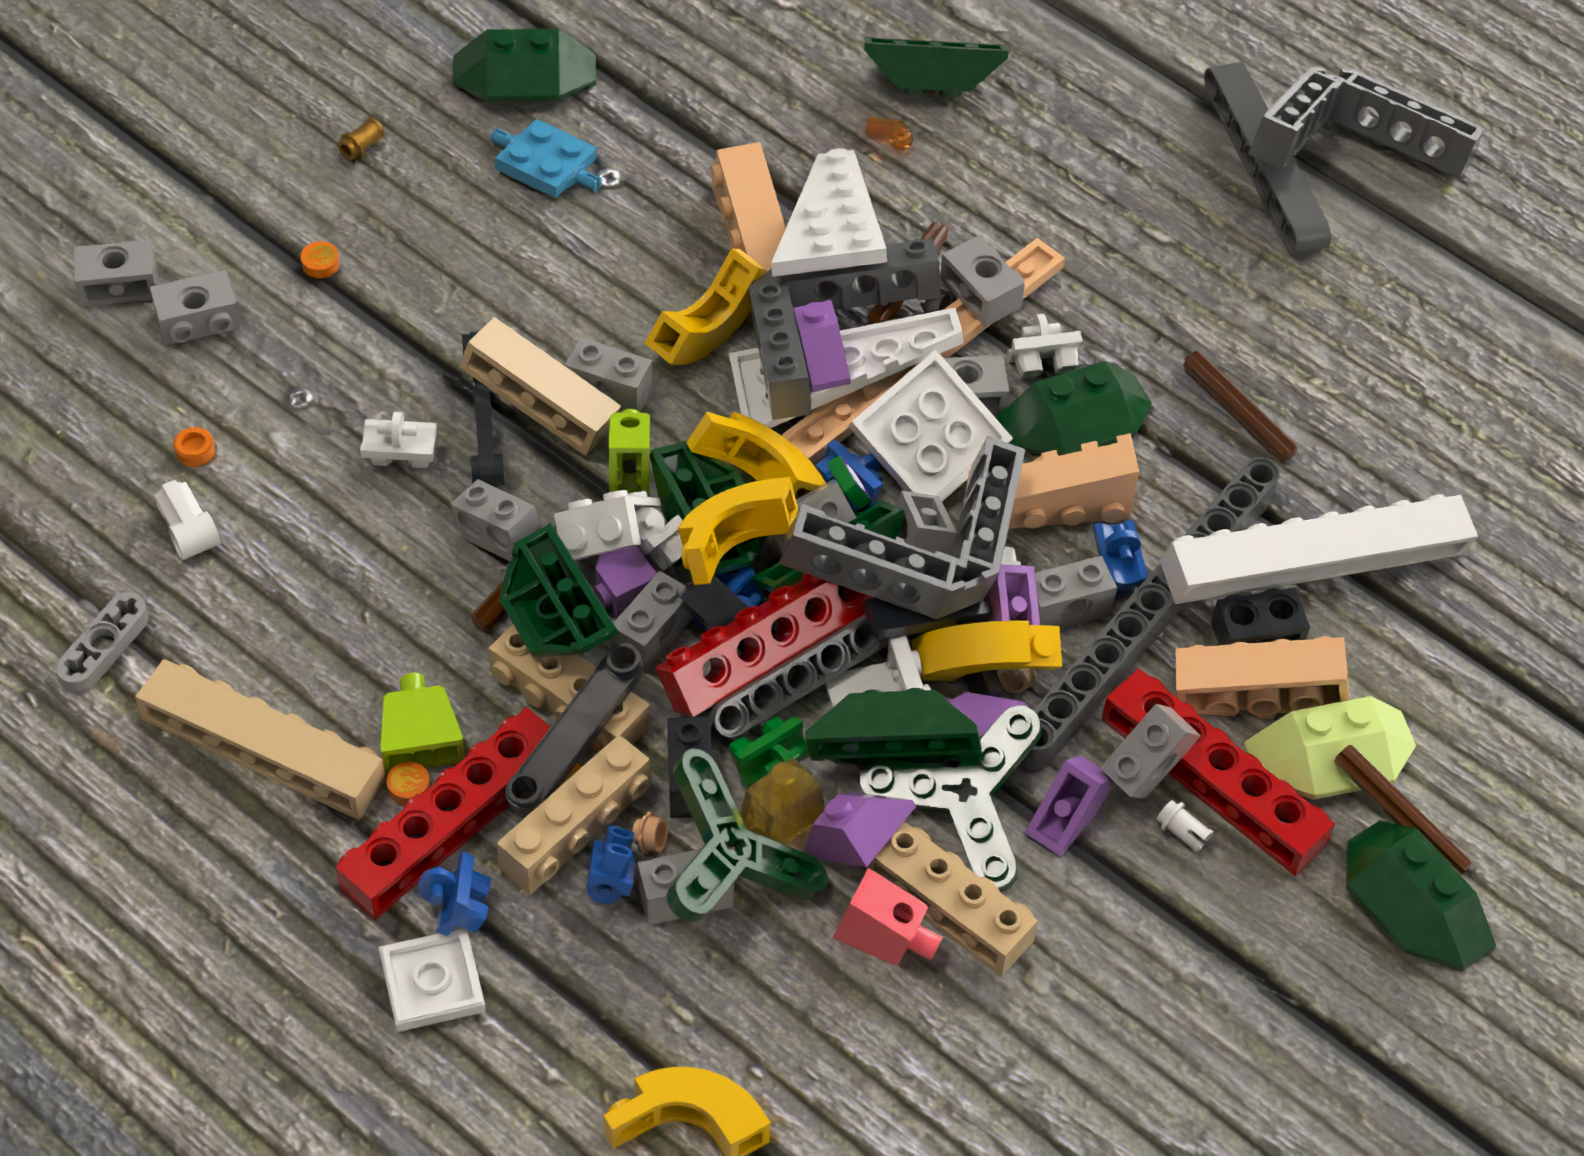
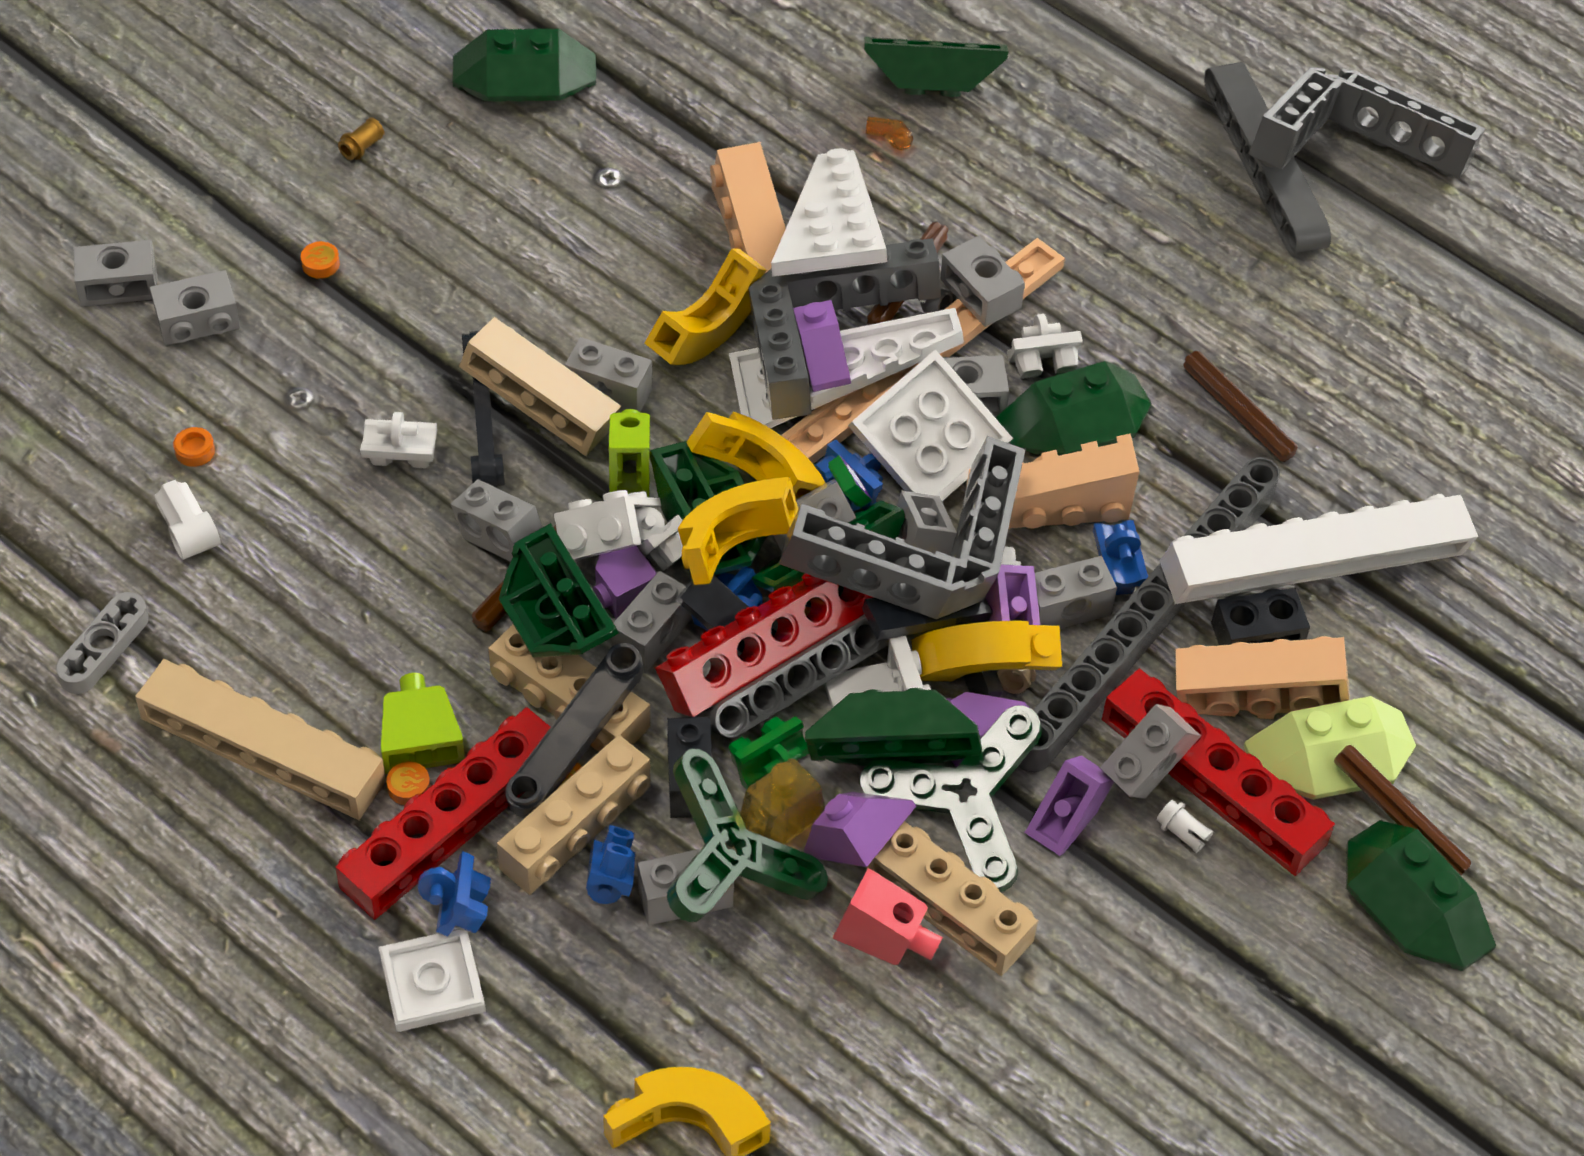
dark azure plate [490,119,602,198] -> none
light nougat plate [632,812,668,855] -> none

